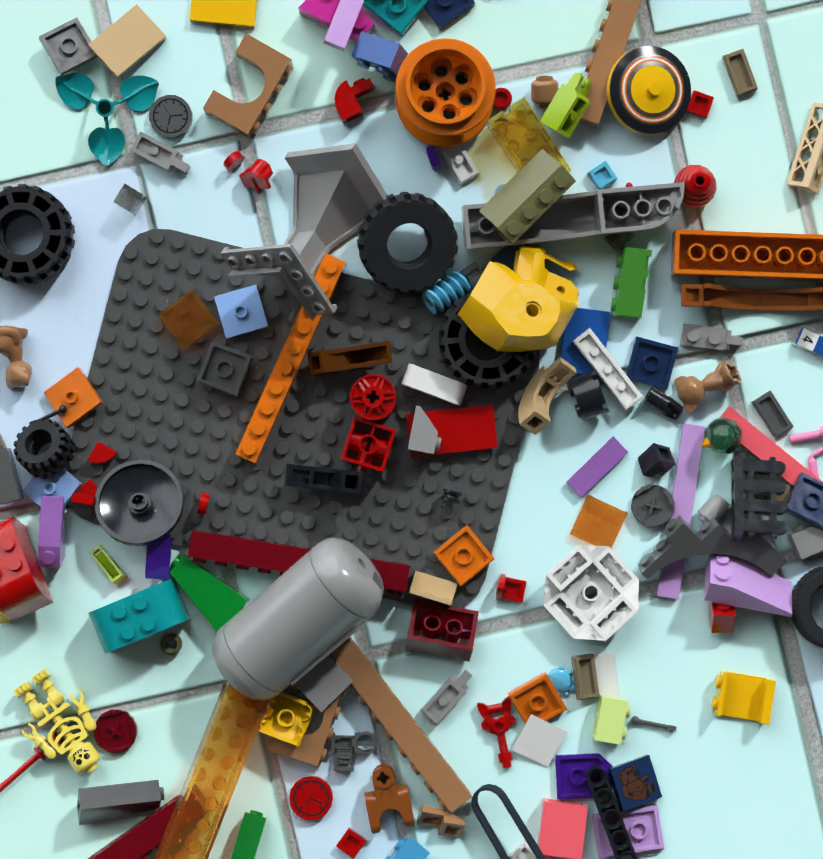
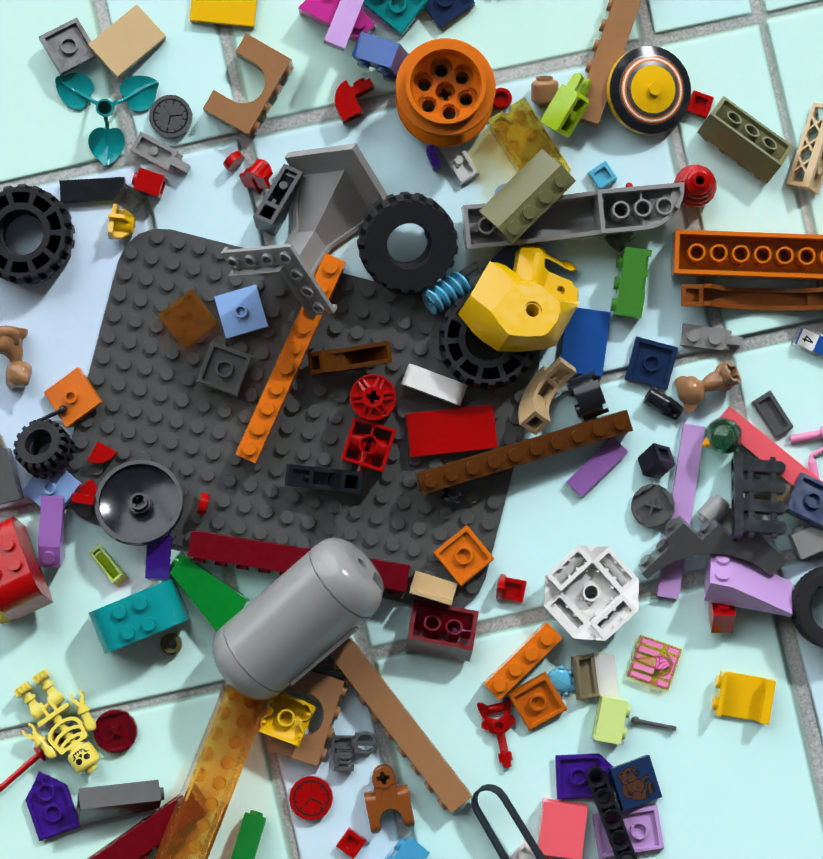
light grey tile [294,655,353,712] -> none
light grey slope [408,406,441,454] -> none
medium nougat slope [417,805,465,838] -> none
light grey hinge [420,669,472,725] -> none
white sticker [512,714,567,767] -> none
clear orange tile [569,494,628,548] -> none
white tile [572,328,643,411] -> none
dark tan tile [722,49,758,97] -> none
none -> dark purple tile [25,771,81,841]
none -> black tile [59,177,127,203]
none -> yellow piece [108,204,136,240]
none -> red brick [132,168,167,200]
none -> black slope [253,164,304,236]
none -> reddish brown brick [415,410,633,494]
none -> orange brick [483,621,563,700]
none -> tile [626,634,682,691]
none -> olive slope [697,96,794,183]

